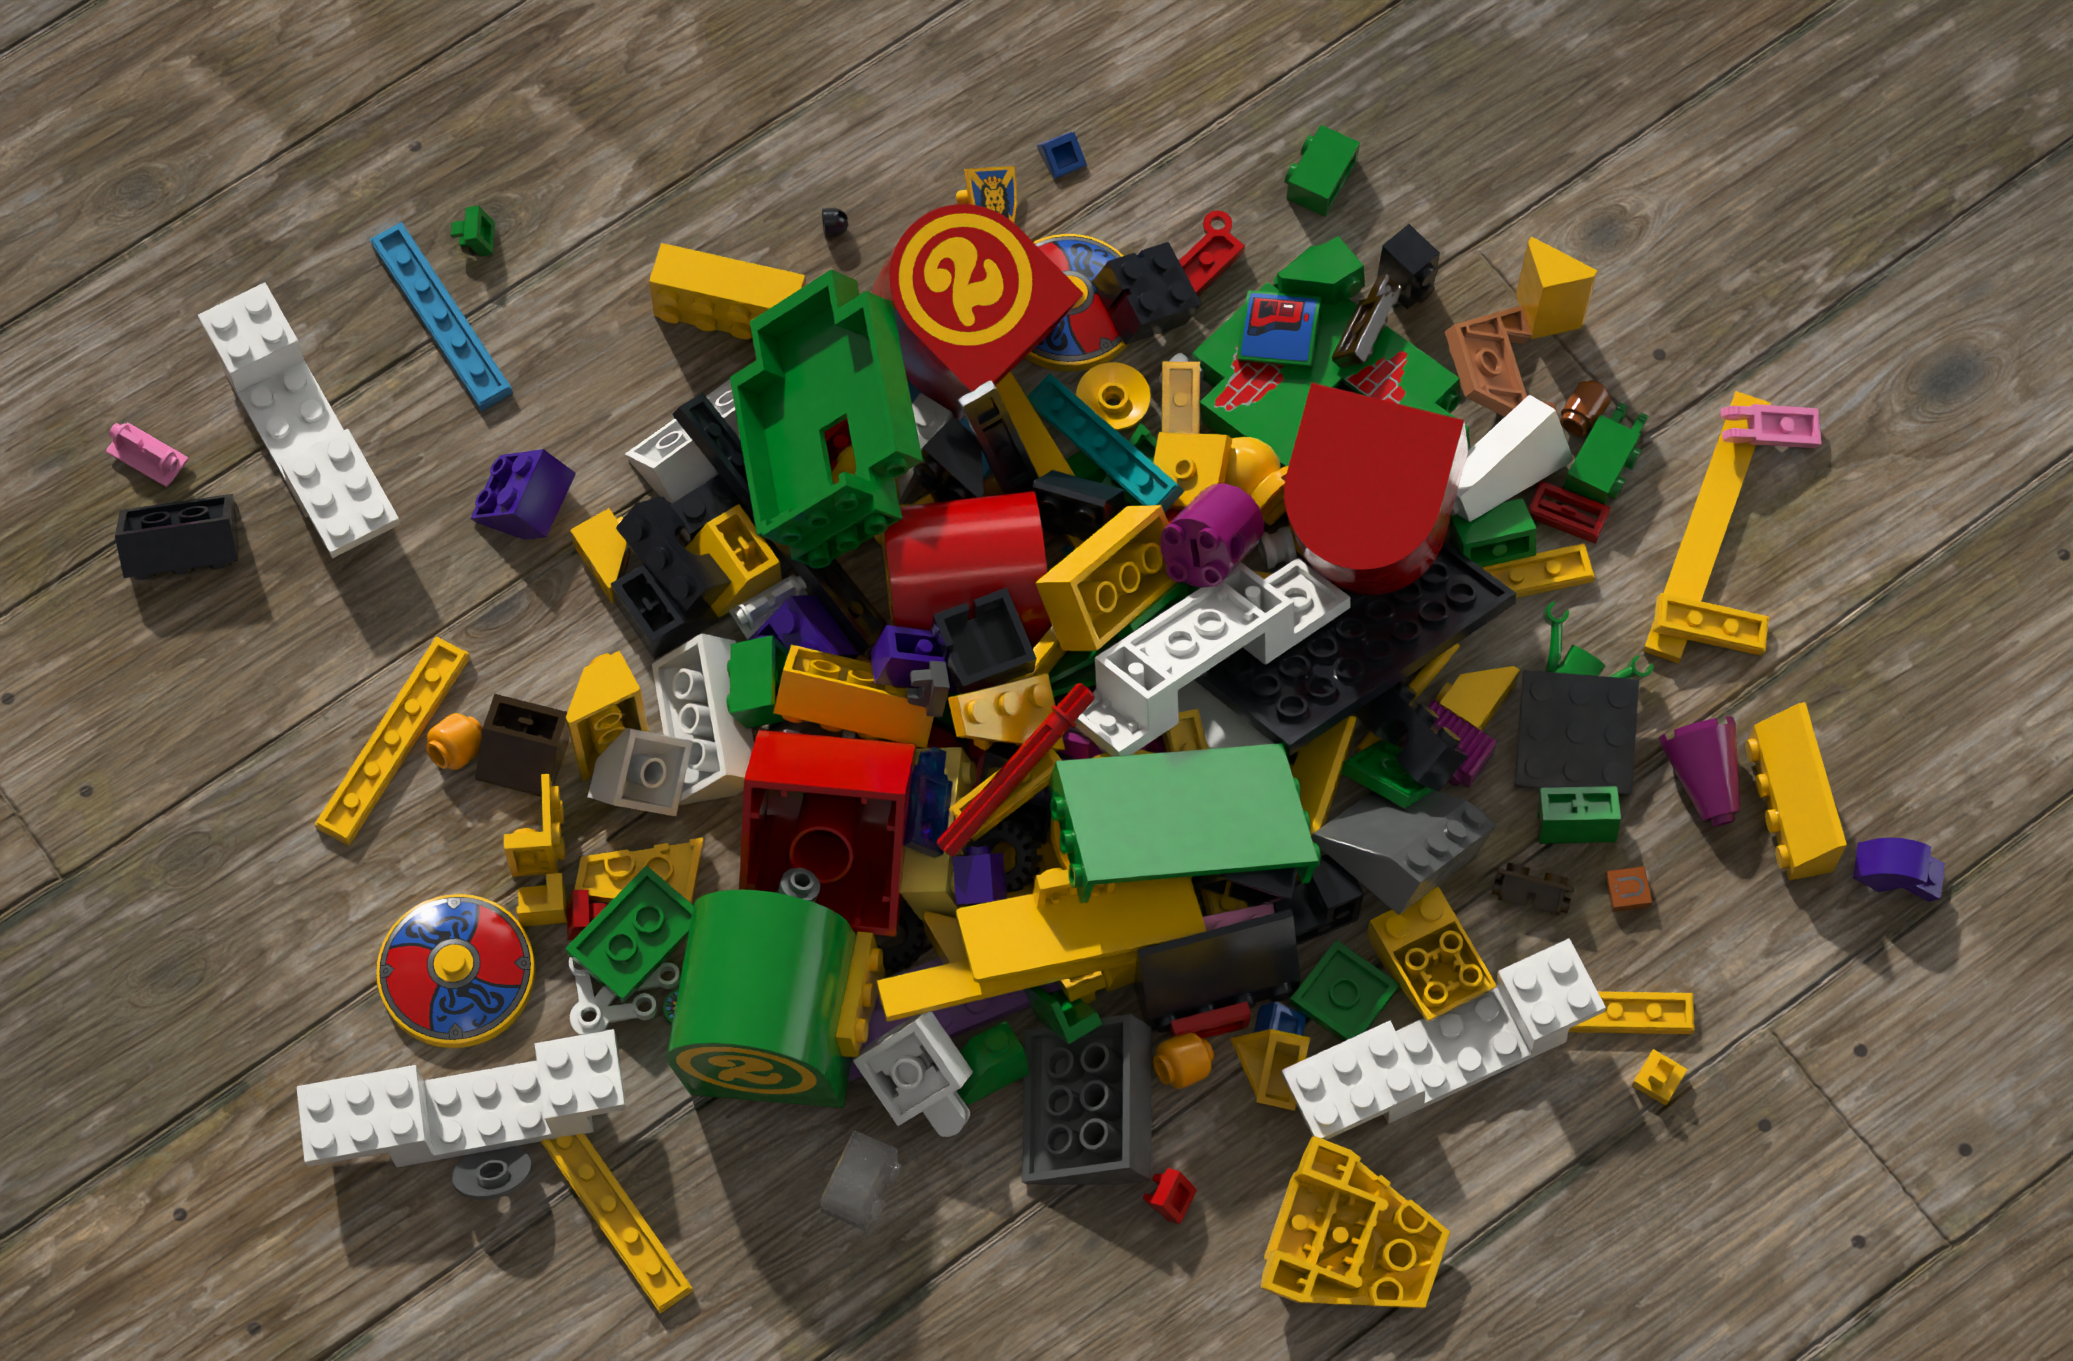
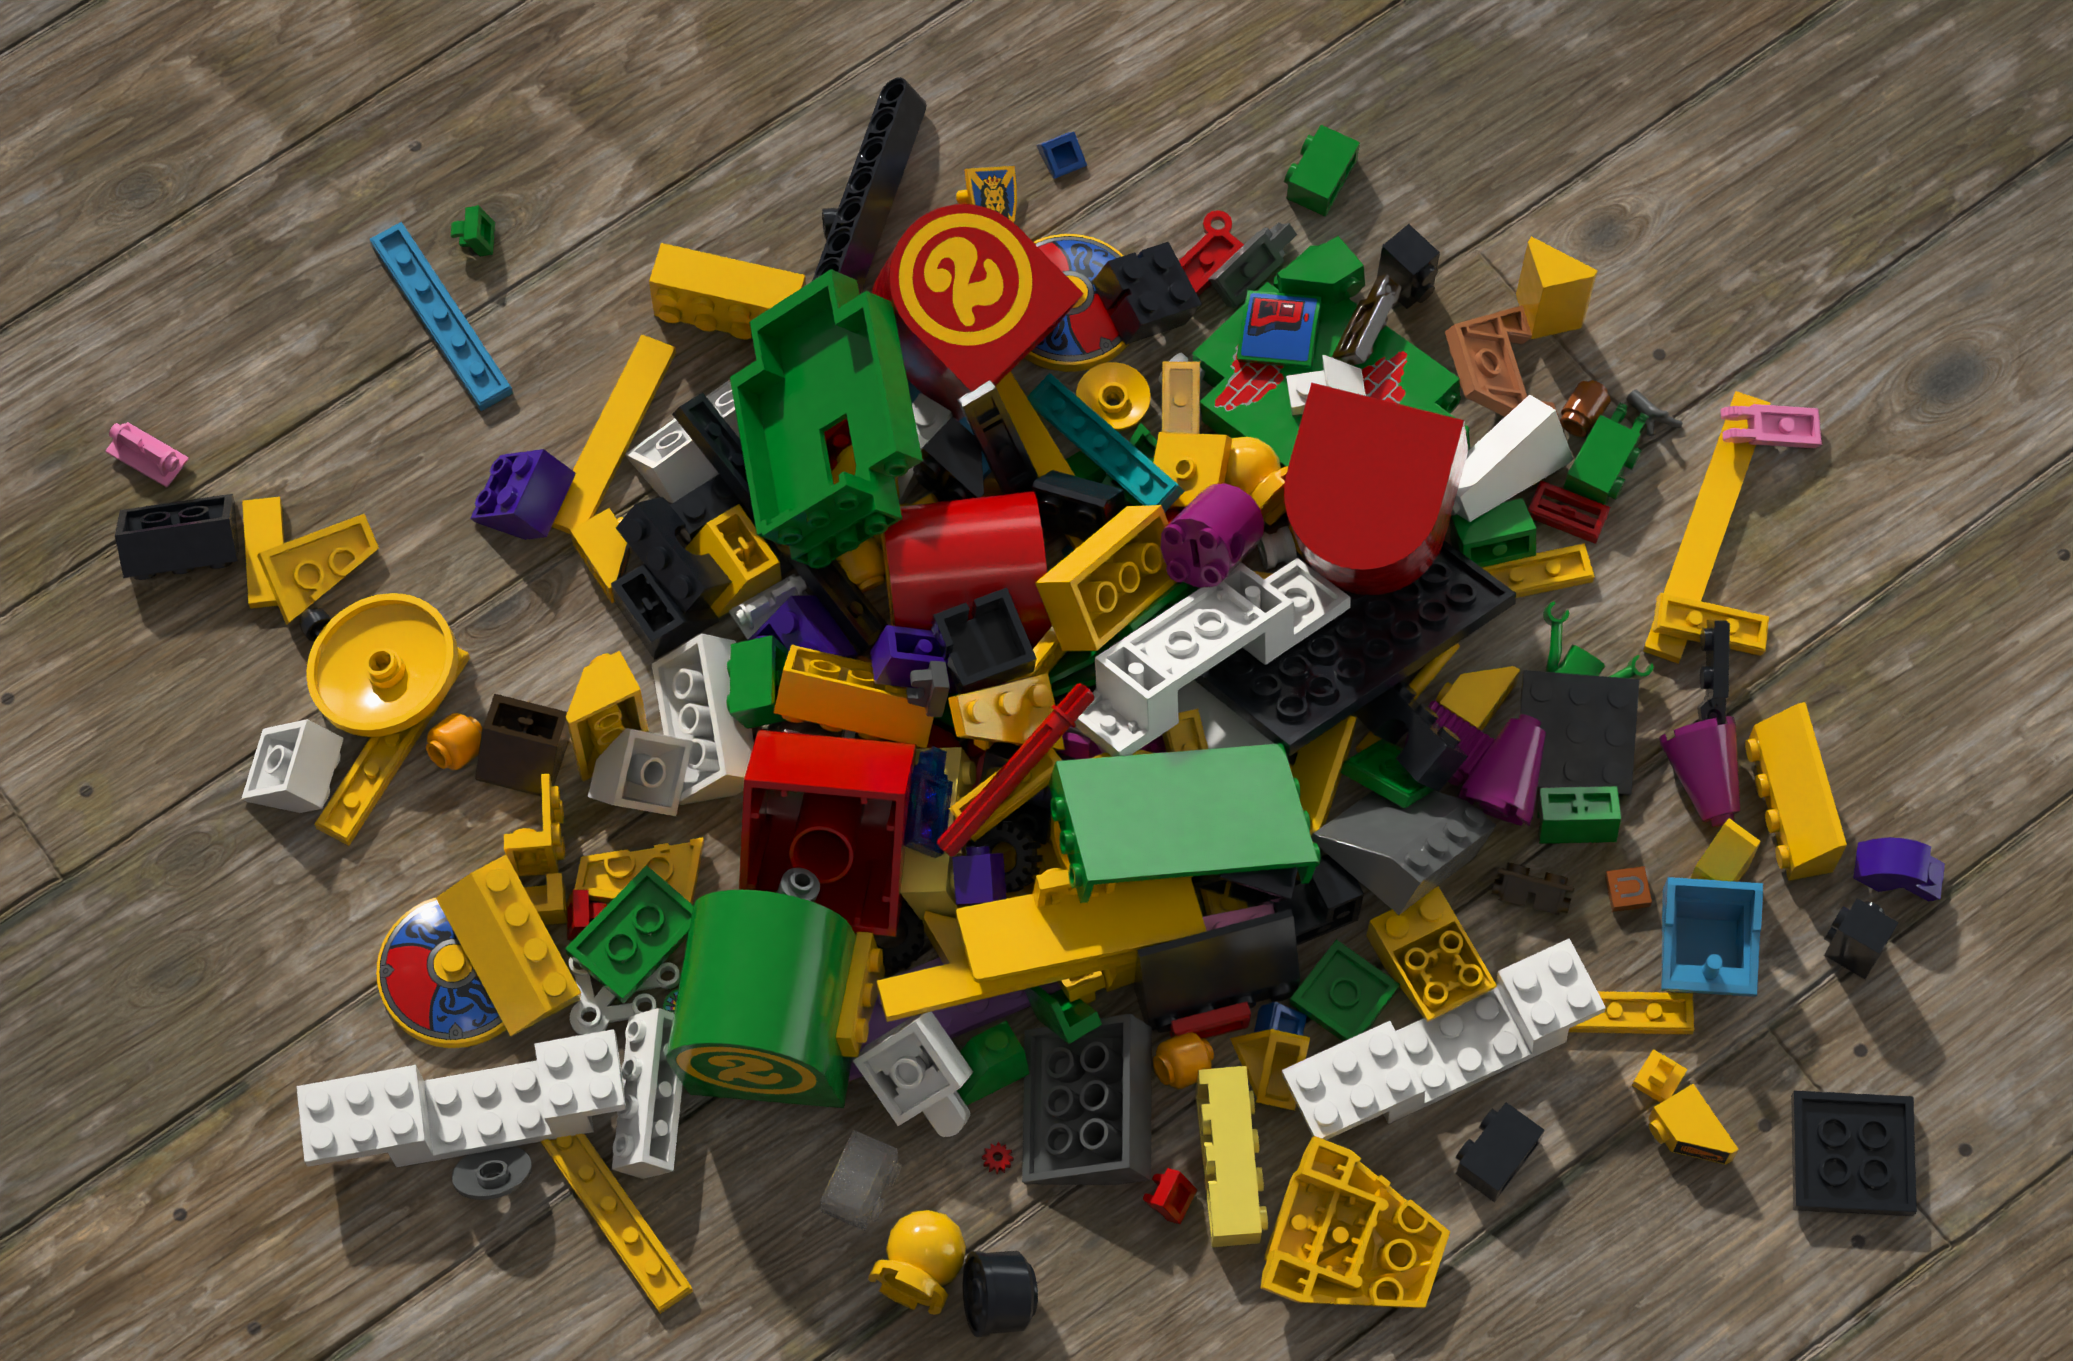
white bracket [198,282,401,558] -> none
none -> white slope [241,719,344,813]
none -> yellow tile [242,497,285,609]
none -> yellow wing [257,514,379,625]
none -> black hinge [299,607,331,641]
none -> yellow dish [306,593,458,737]
none -> yellow slope [436,855,582,1037]
none -> yellow tile [552,334,676,534]
none -> white brick [612,1008,683,1179]
none -> black beam [812,77,927,294]
none -> yellow head [836,538,885,593]
none -> yellow tile [868,1210,966,1315]
none -> black wheel [962,1251,1038,1337]
none -> red piece [982,1141,1014,1174]
none -> light yellow wedge [1195,1066,1268,1247]
none -> dark grey hinge [1208,222,1297,308]
none -> white slope [1286,355,1366,415]
none -> black brick [1455,1102,1545,1202]
none -> magenta cone [1457,714,1546,826]
none -> dark grey bar [1626,389,1683,436]
none -> yellow slope [1649,1084,1739,1165]
none -> dark azure piece [1661,877,1763,997]
none -> yellow slope [1690,818,1761,882]
none -> black hinge [1697,620,1730,725]
none -> black plate [1791,1091,1917,1216]
none -> black brick [1824,898,1899,979]

